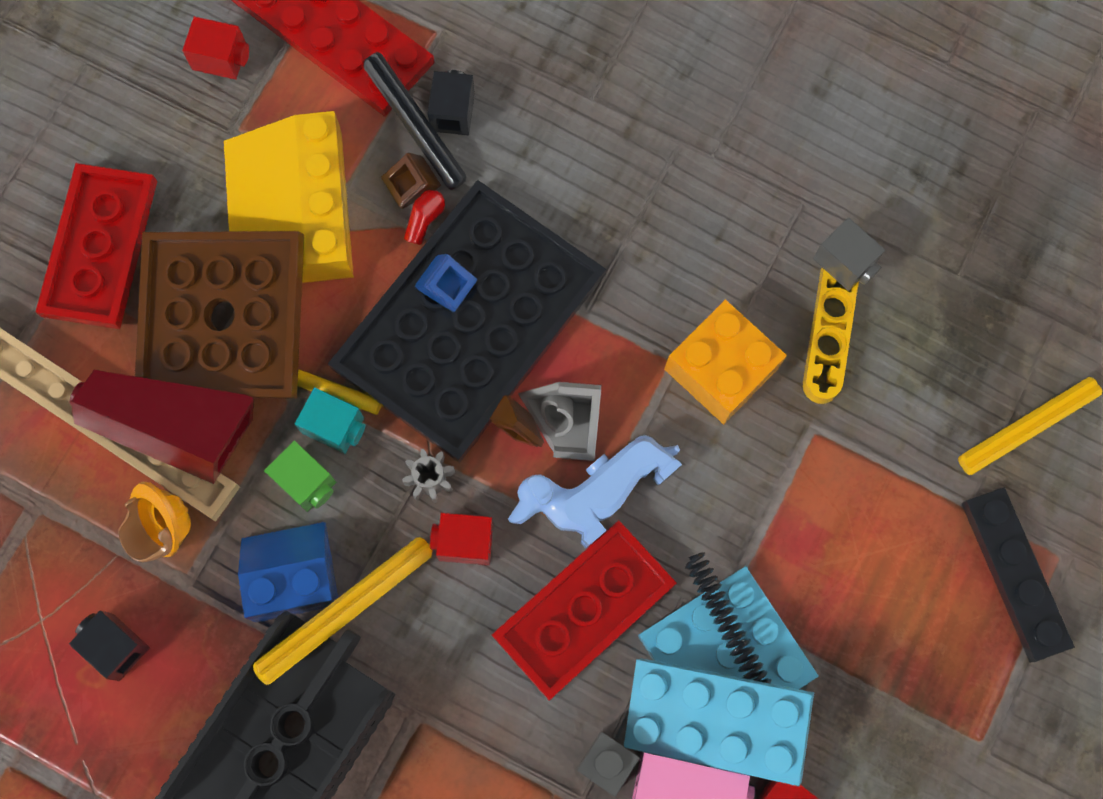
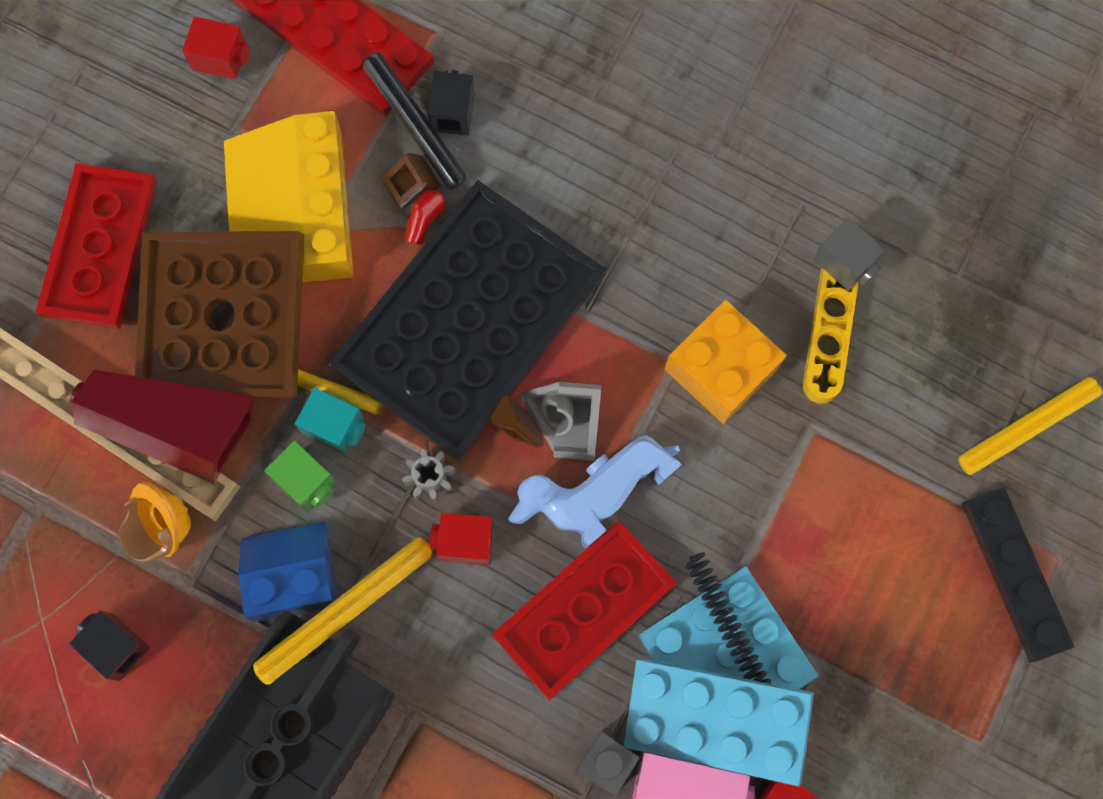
blue slope [415,254,478,312] -> none

